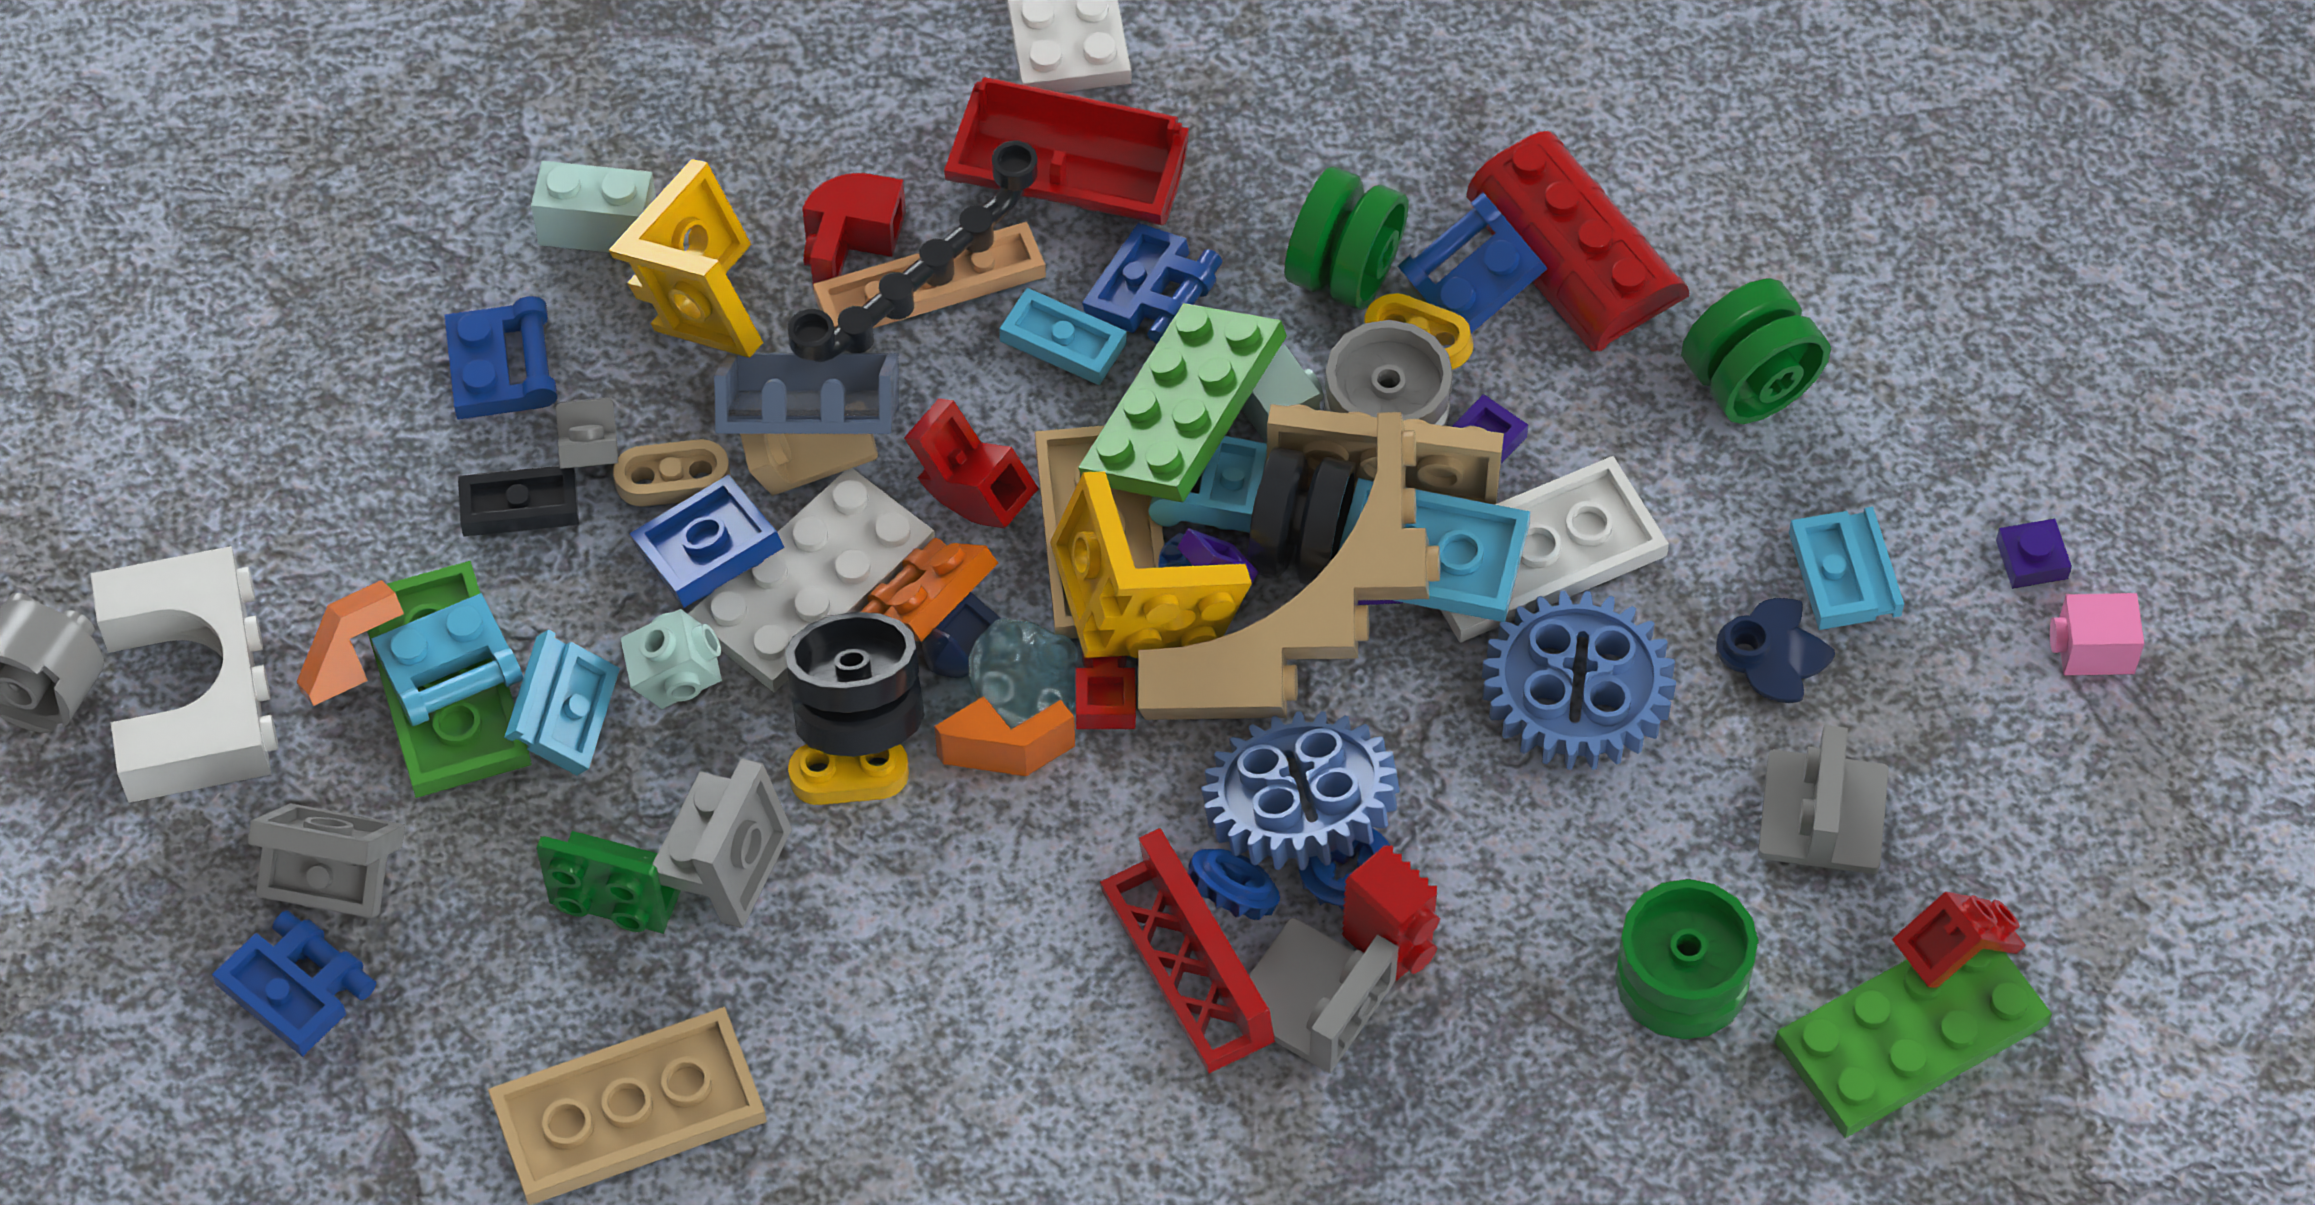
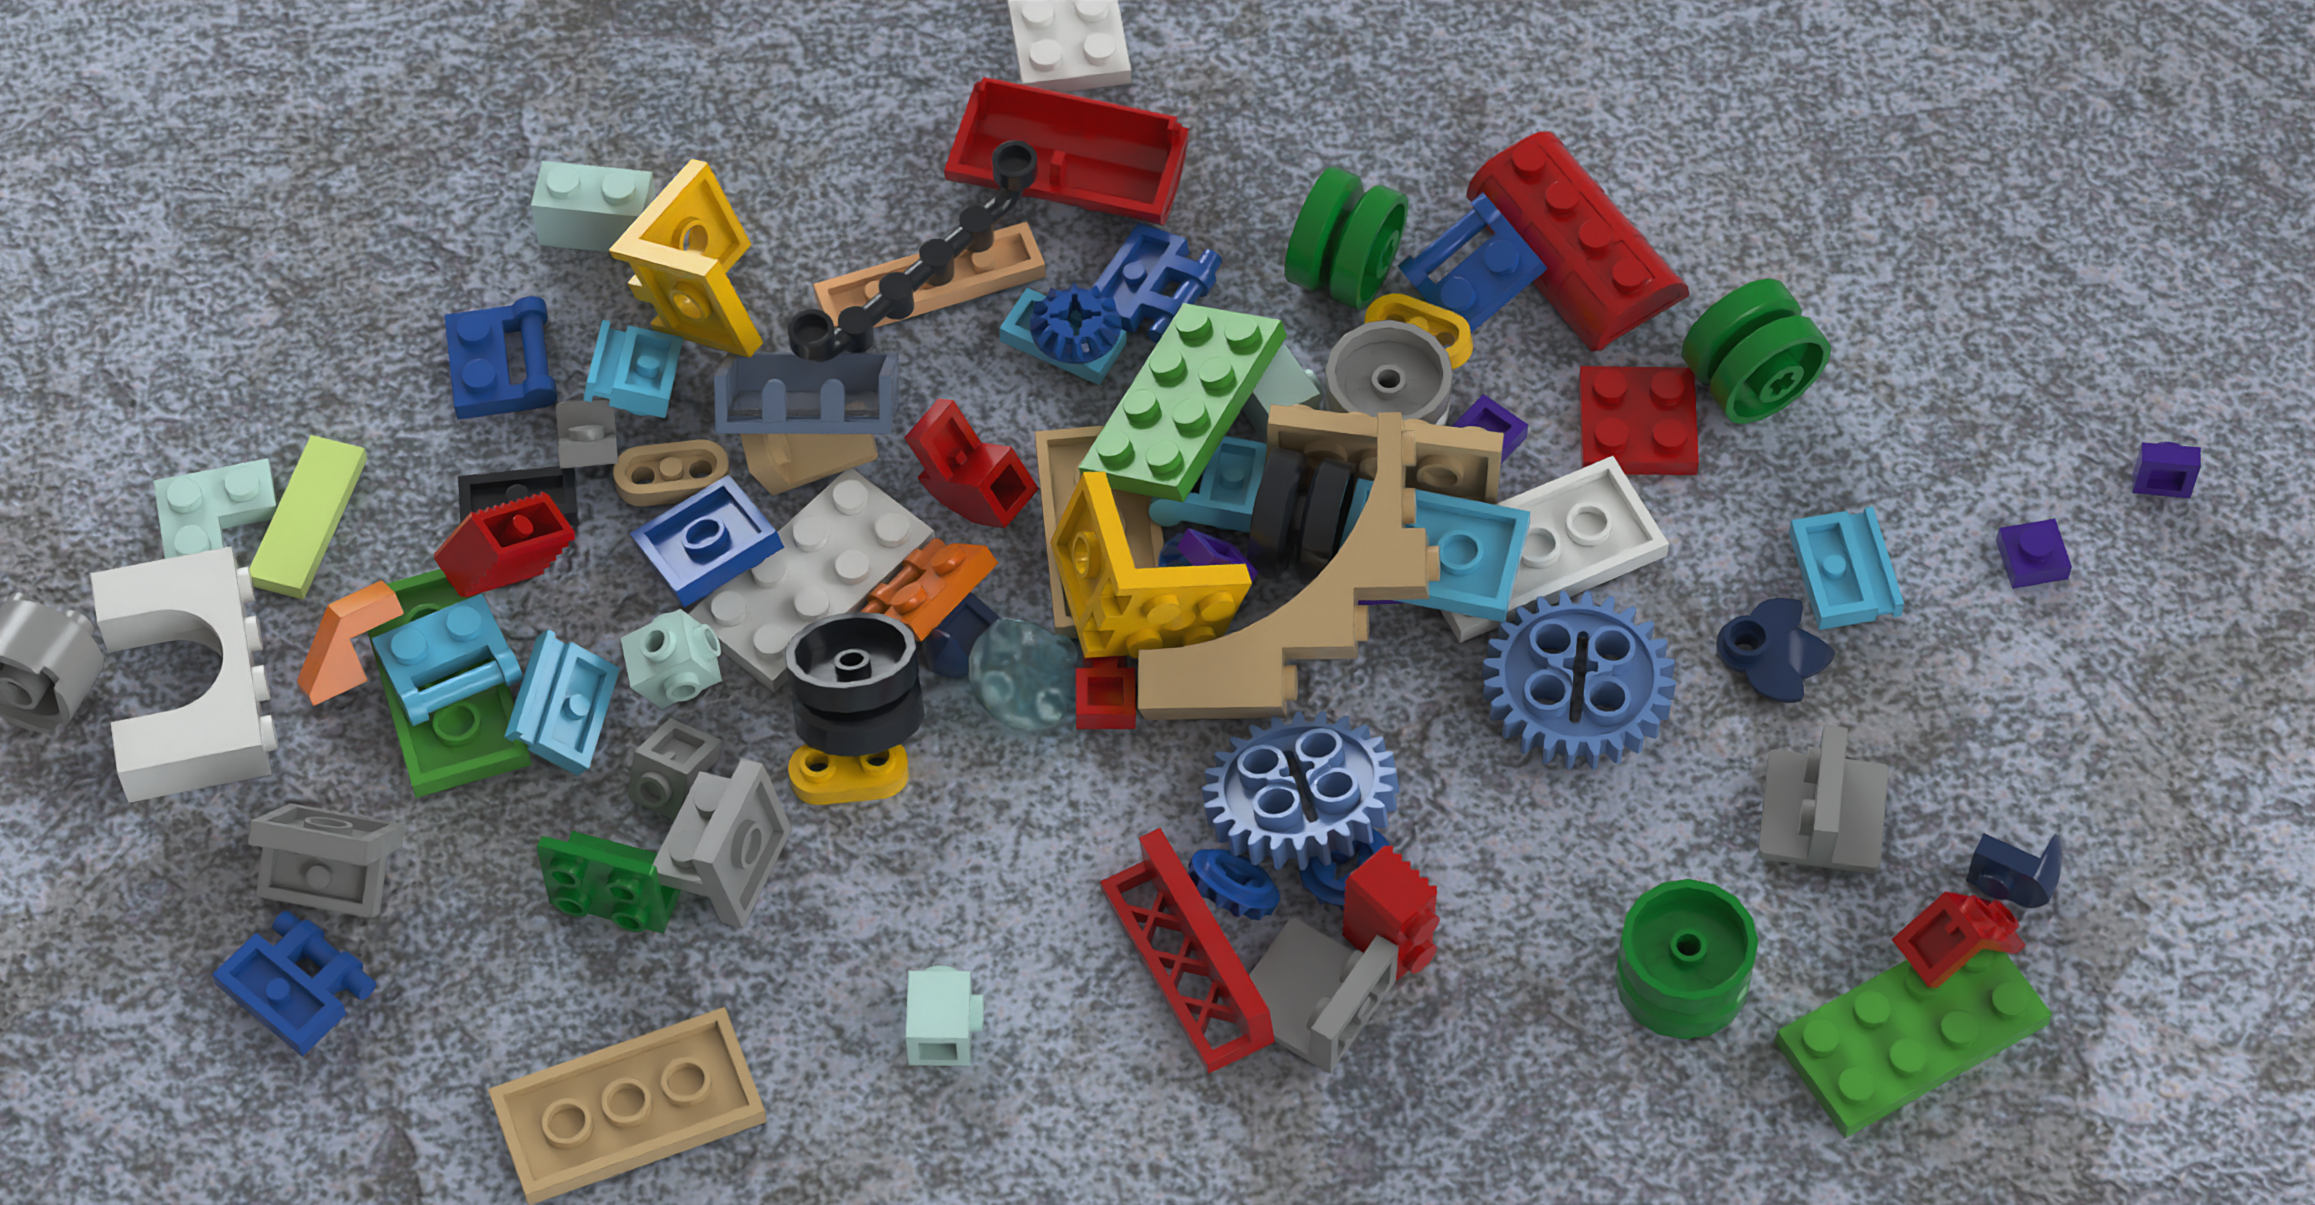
red brick [802,173,906,290] -> none
orange slope [934,696,1075,776] -> none
bright pink brick [2050,593,2144,676] -> none
none -> light aqua plate [153,458,278,559]
none -> yellowish green tile [249,435,367,600]
none -> red brick [434,492,575,597]
none -> medium azure plate [583,320,683,418]
none -> light grey bracket [628,718,722,820]
none -> light aqua brick [905,966,984,1066]
none -> blue gear [1030,281,1121,364]
none -> red plate [1579,366,1699,475]
none -> dark blue plate [1966,833,2062,908]
none -> dark purple plate [2132,441,2201,498]

